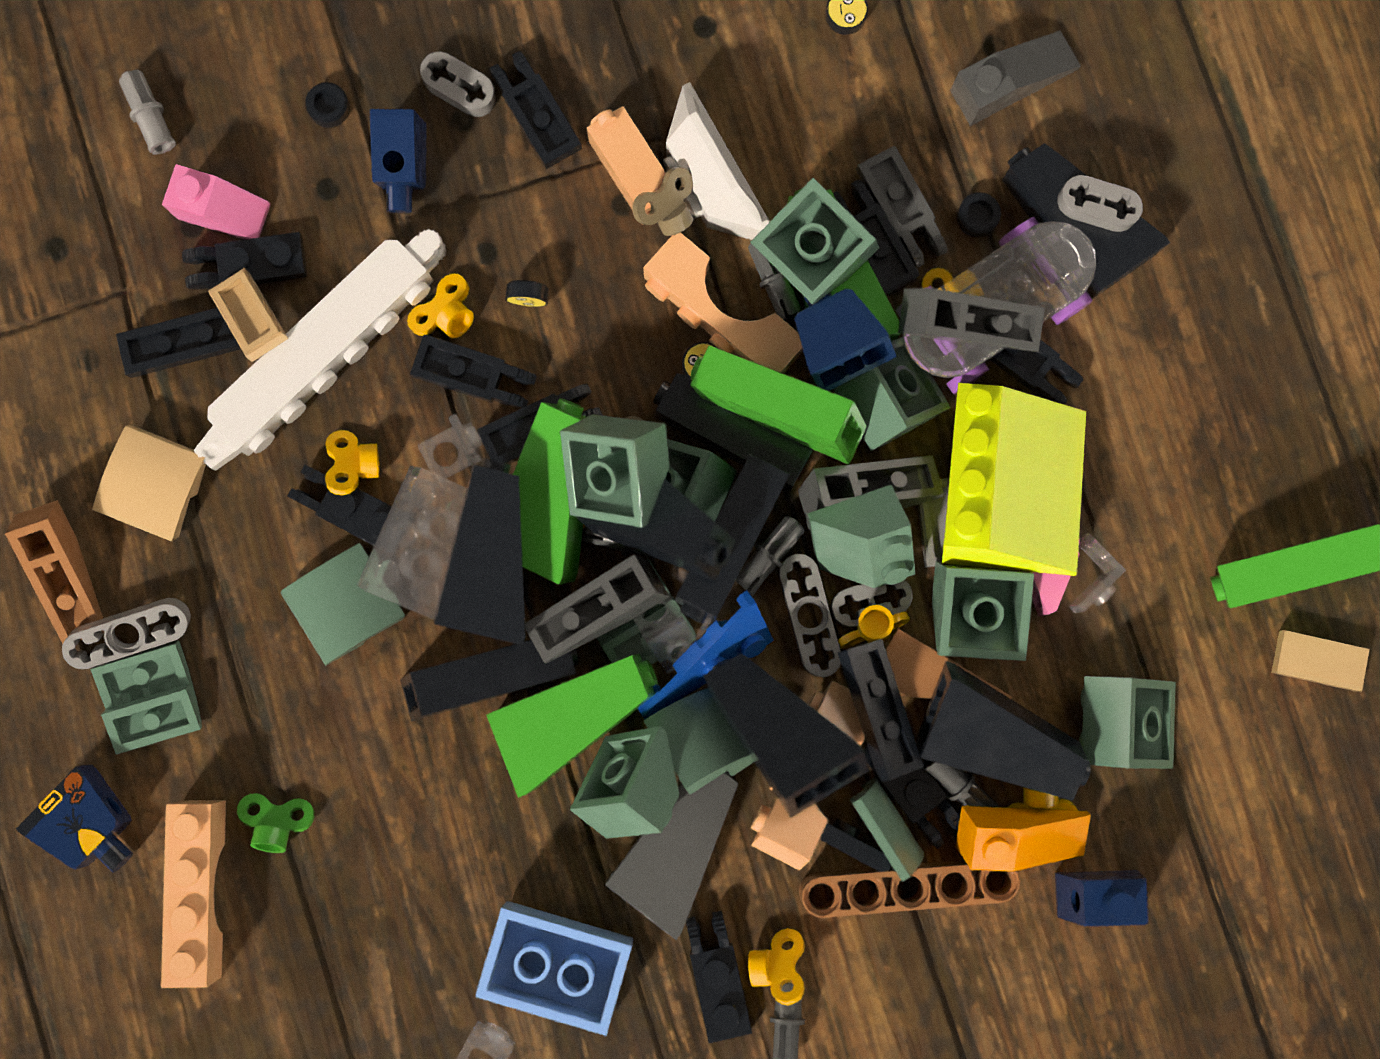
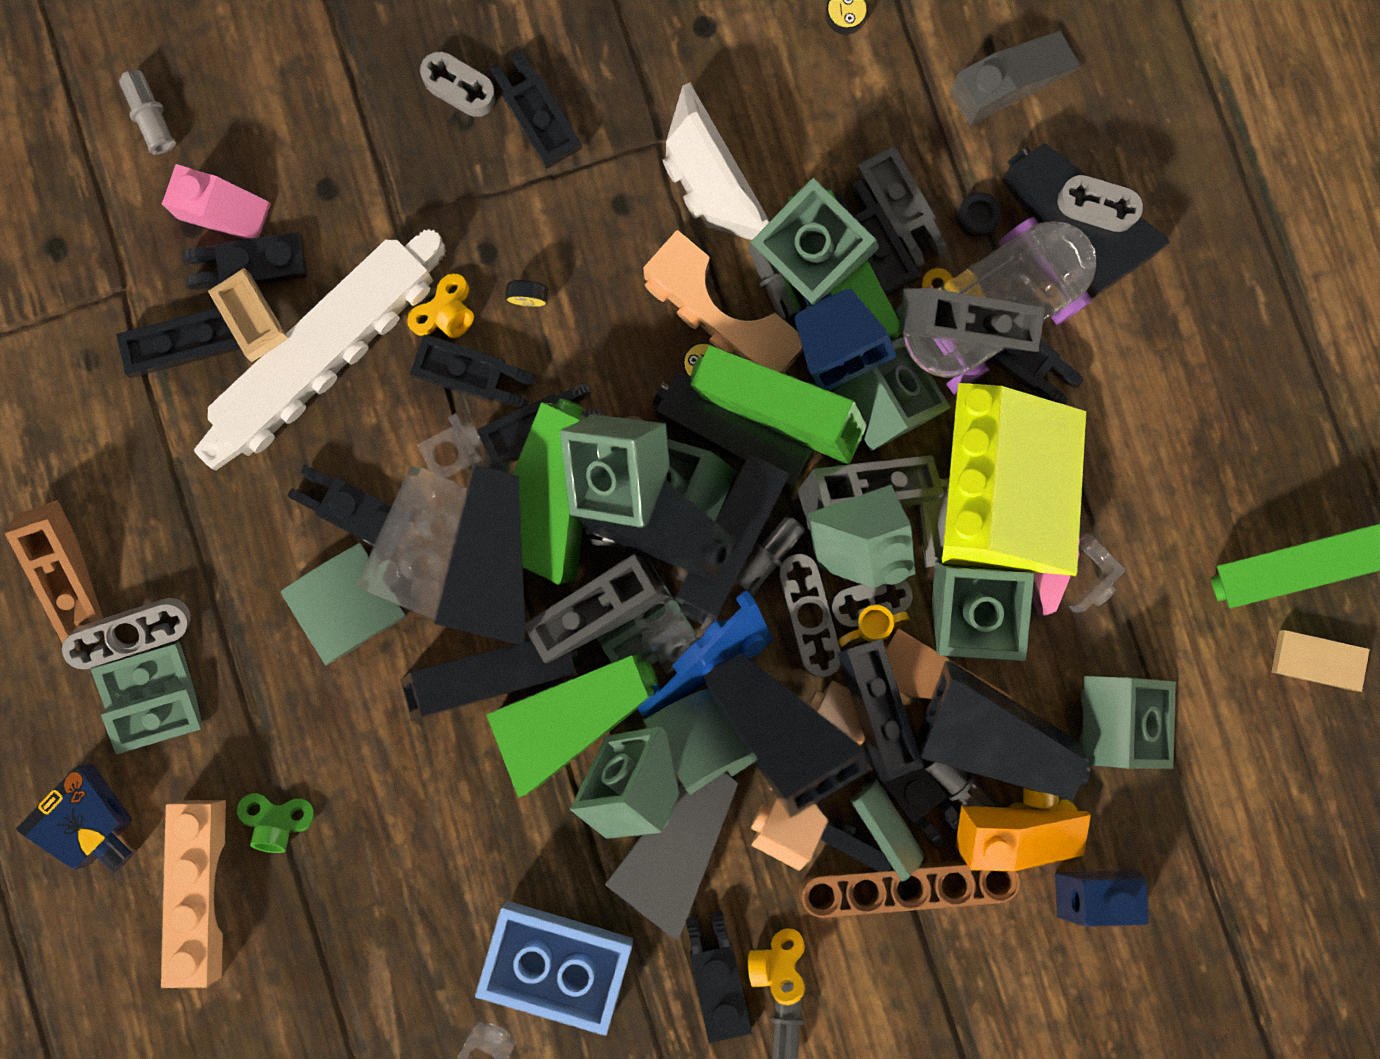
tan slope [92,424,206,542] -> none
black tile [305,82,350,128] -> none
yellow piece [325,430,380,495] -> none
dark blue torso [370,109,427,213] -> none
light nougat brick [587,106,666,225] -> none
dark tan piece [633,167,694,236] -> none

